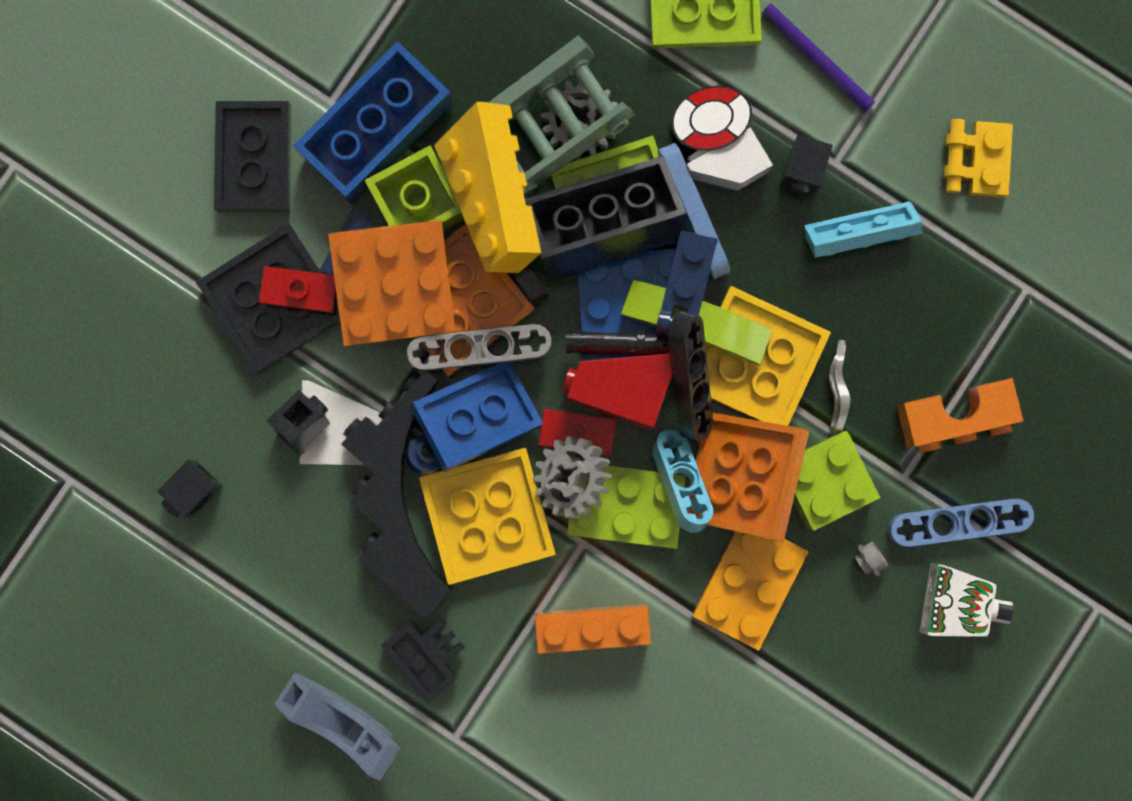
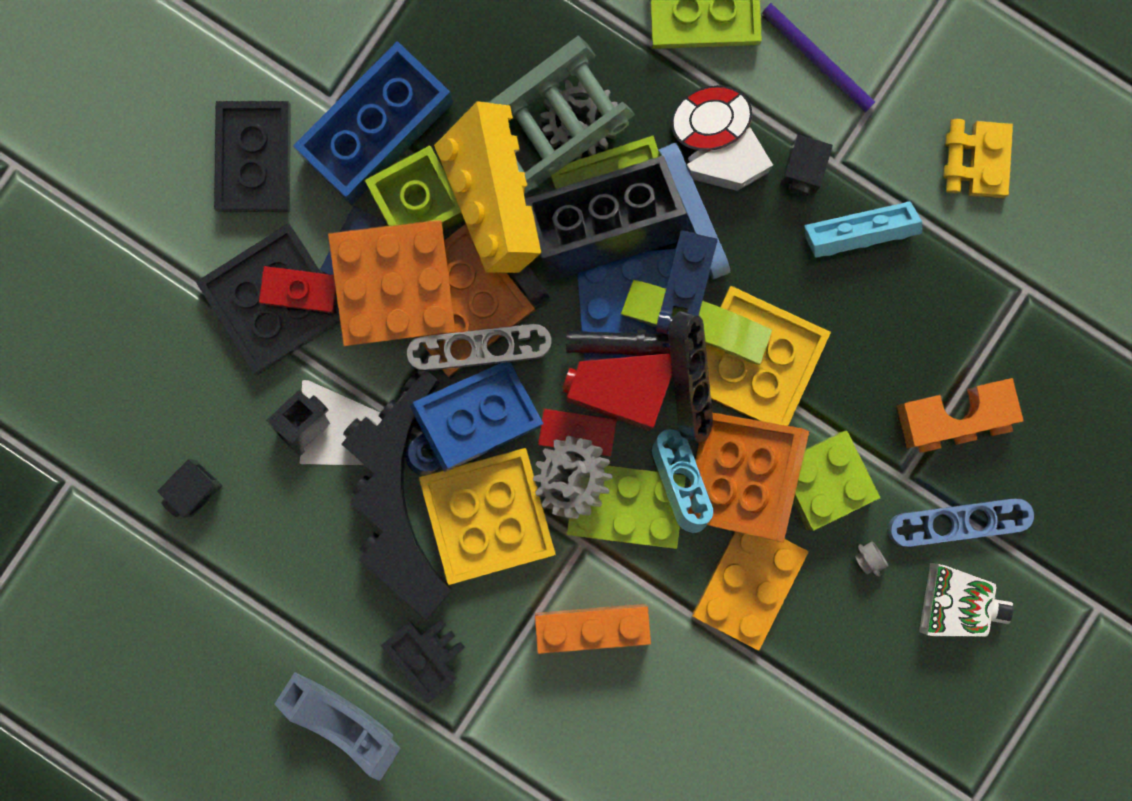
light grey hair [828,340,850,432] -> none

